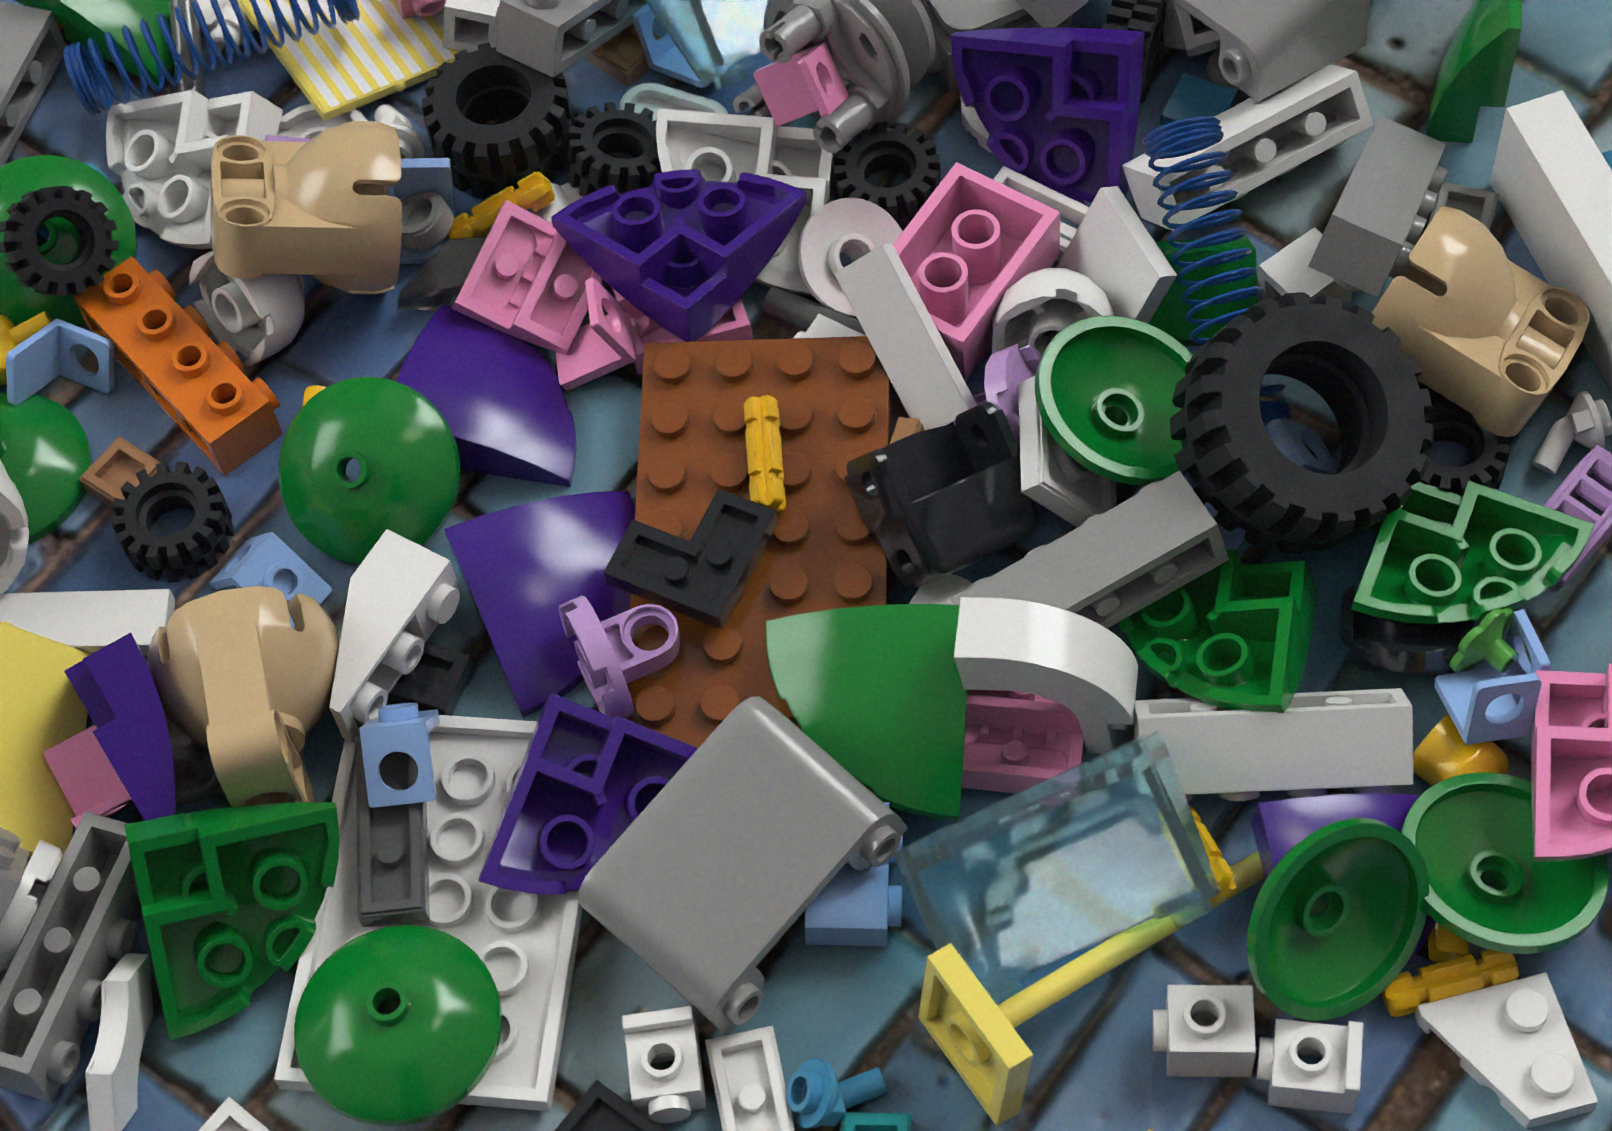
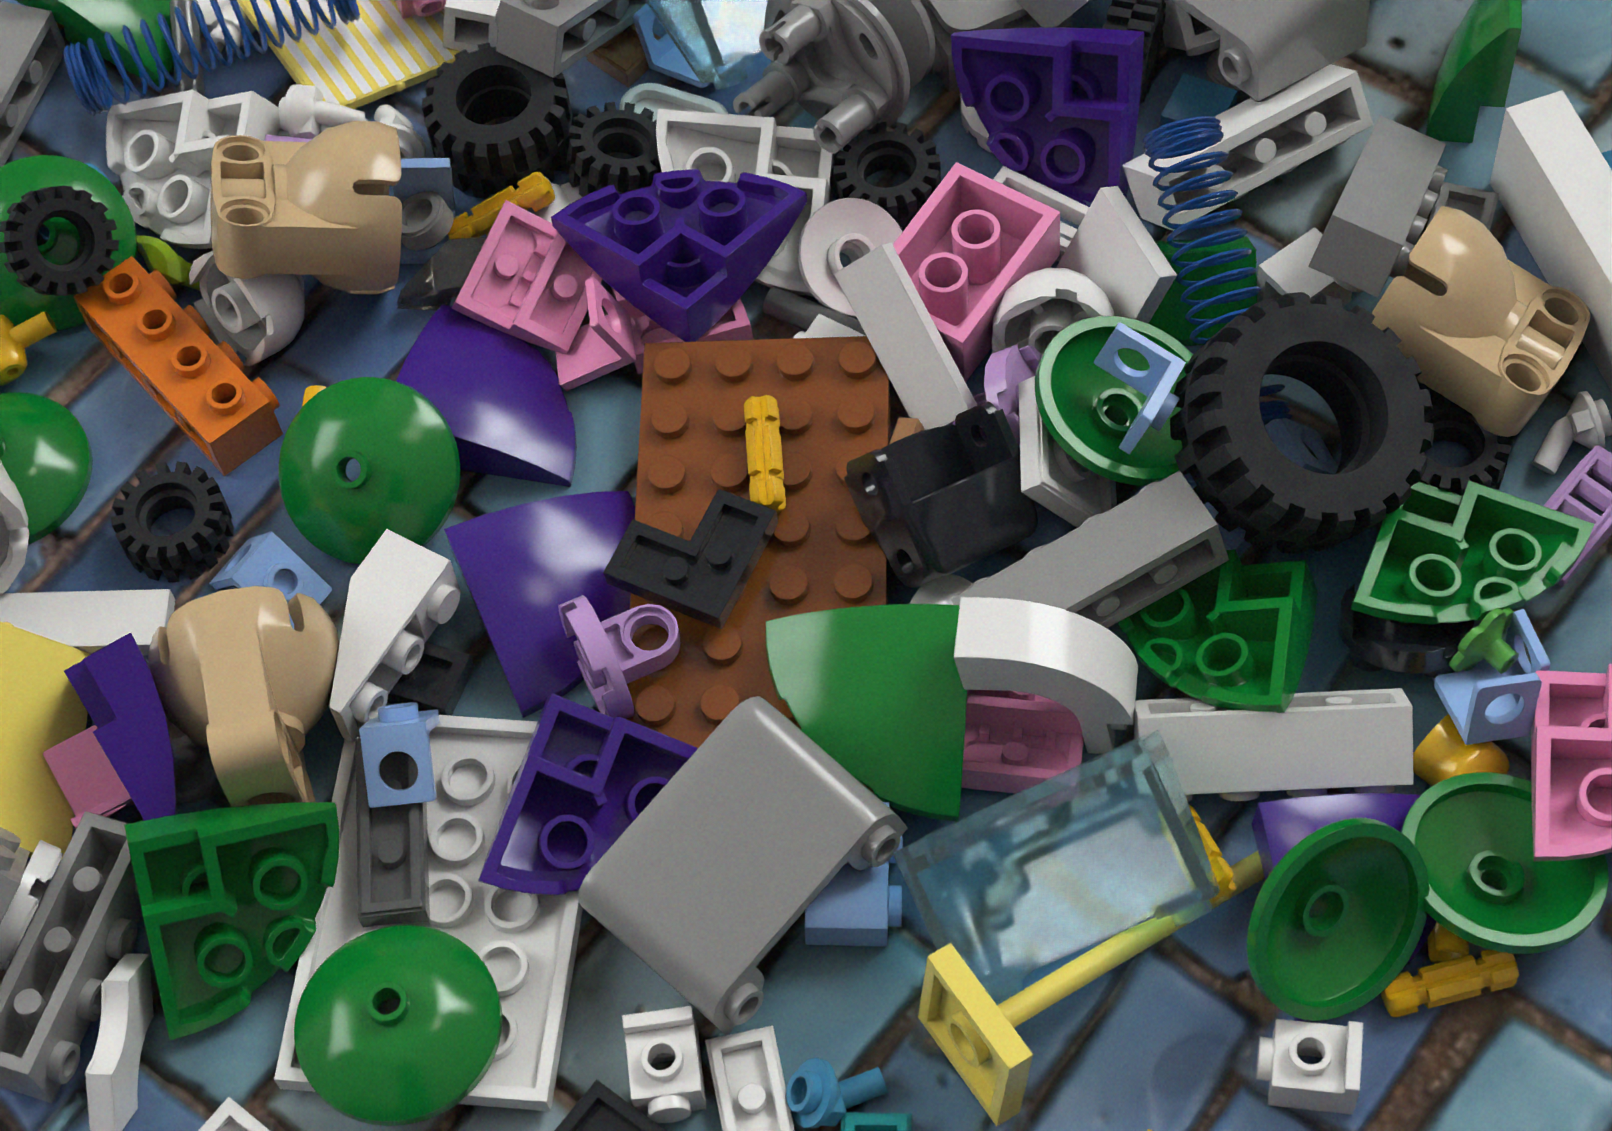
light blue bracket [6,318,115,405] -> none
medium nougat tile [78,436,161,508] -> none
bright pink bracket [753,41,849,126] -> none
white brick [1152,985,1256,1077] -> none
white wing [1415,973,1598,1129] -> none
none -> lime bar [137,235,200,290]
none -> white plate [278,84,365,139]
none -> light blue bracket [1094,323,1186,455]

